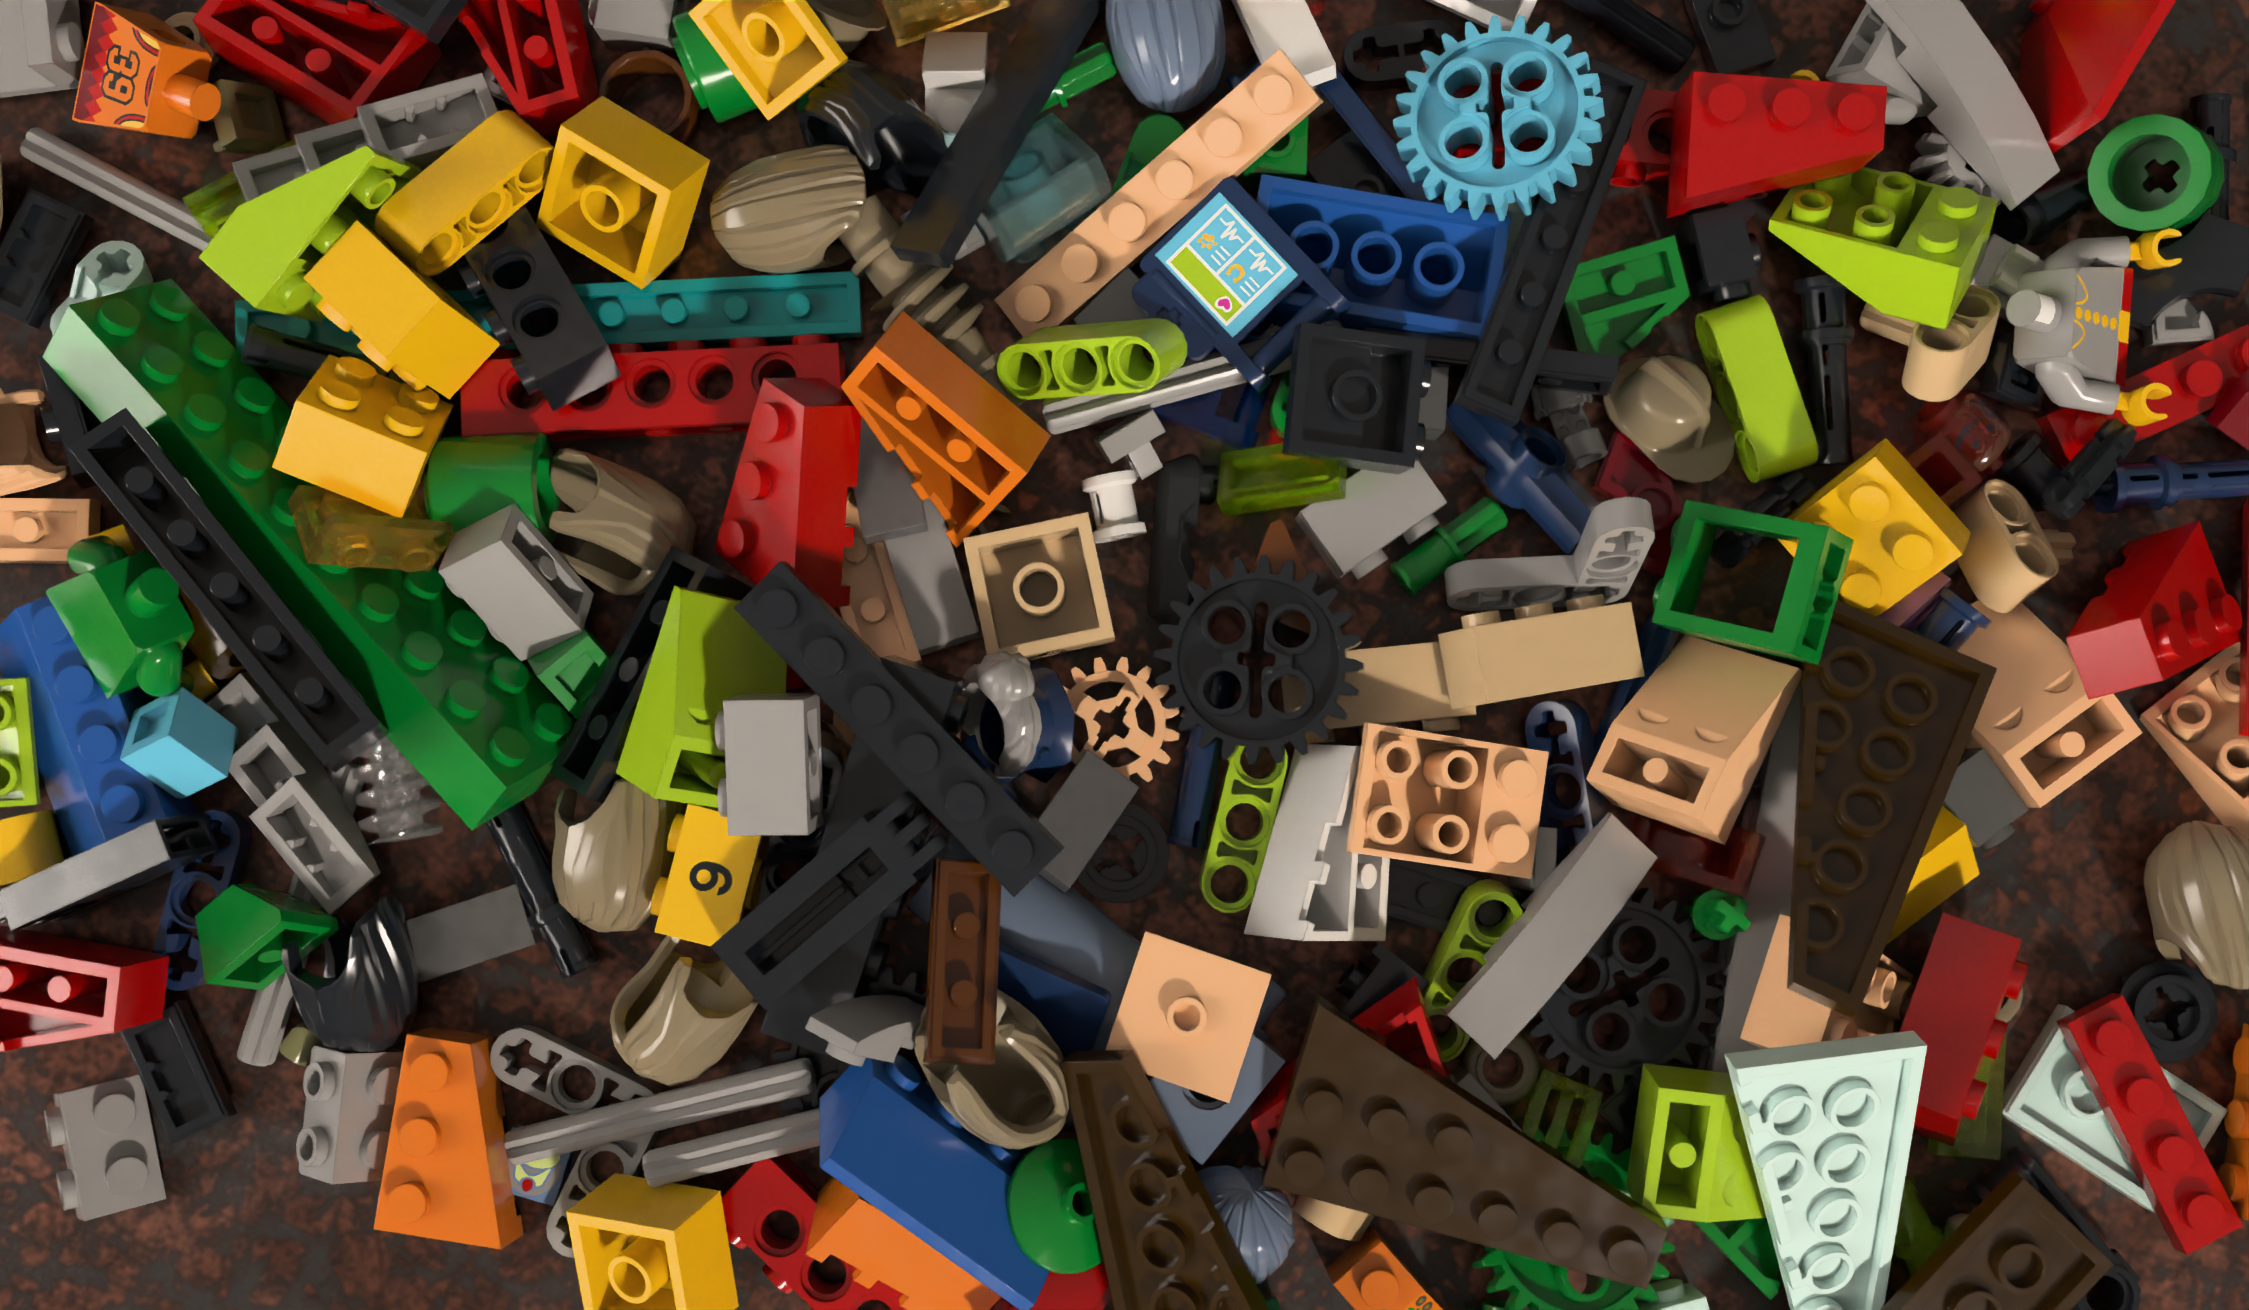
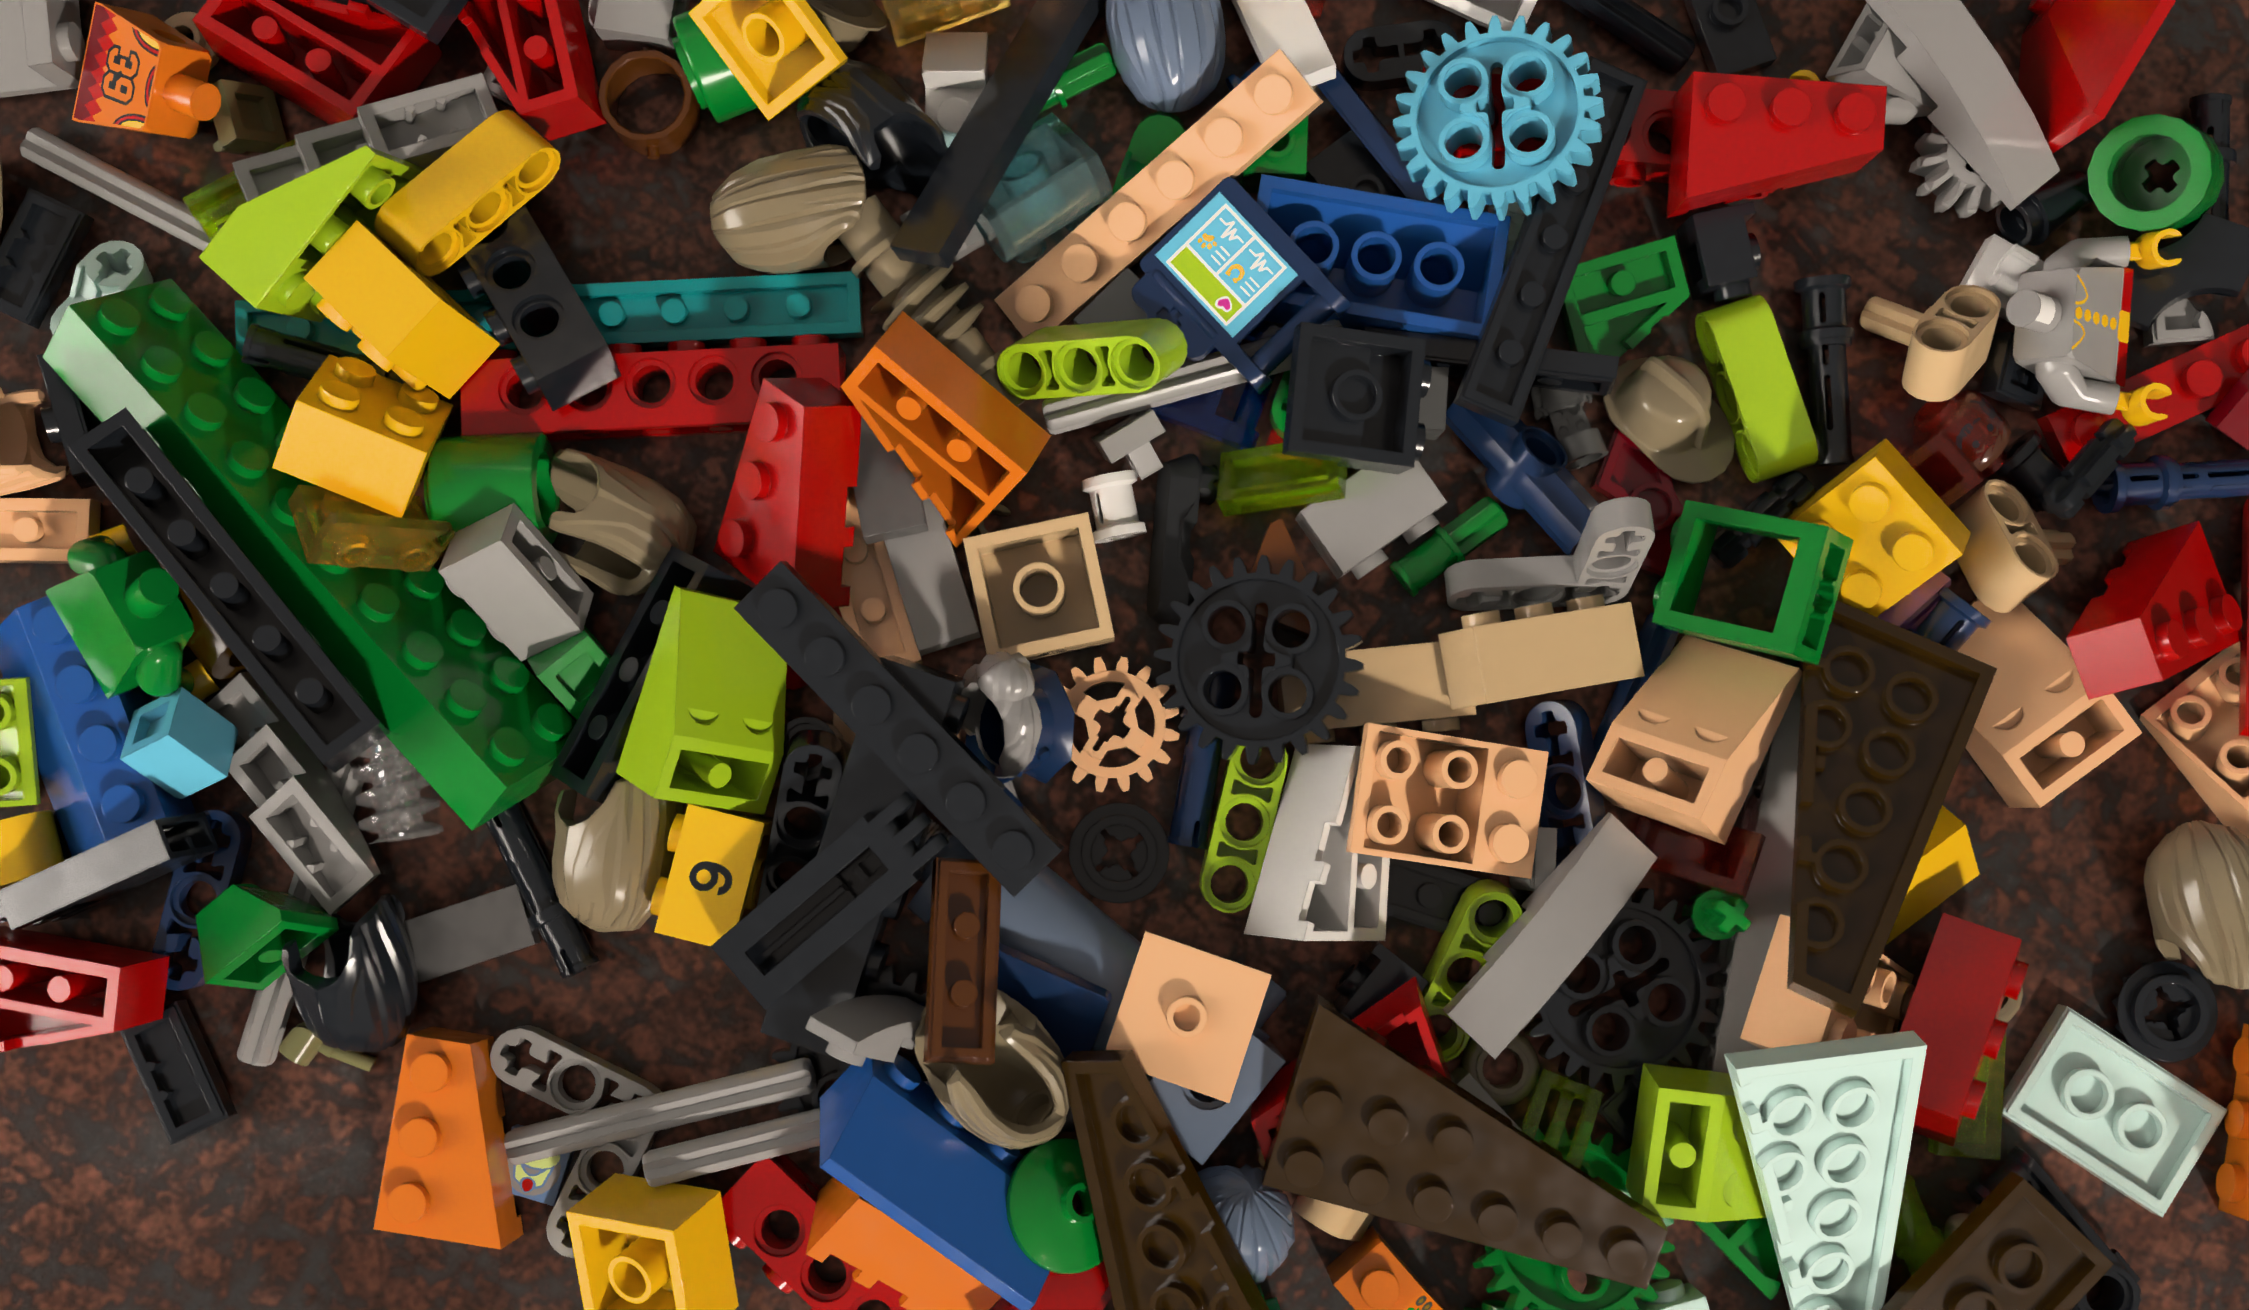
light grey bracket [44,1074,166,1221] -> none
light grey bracket [296,1045,404,1185] -> none
yellow brick [536,96,710,290] -> none
dark tan hair [610,936,759,1087] -> none
light grey brick [715,693,824,836] -> none
flat silver tile [1038,750,1139,893] -> none
lime slope [1768,167,1998,330] -> none
dark grey brick [1942,748,2029,850] -> none
red plate [2056,993,2243,1255] -> none

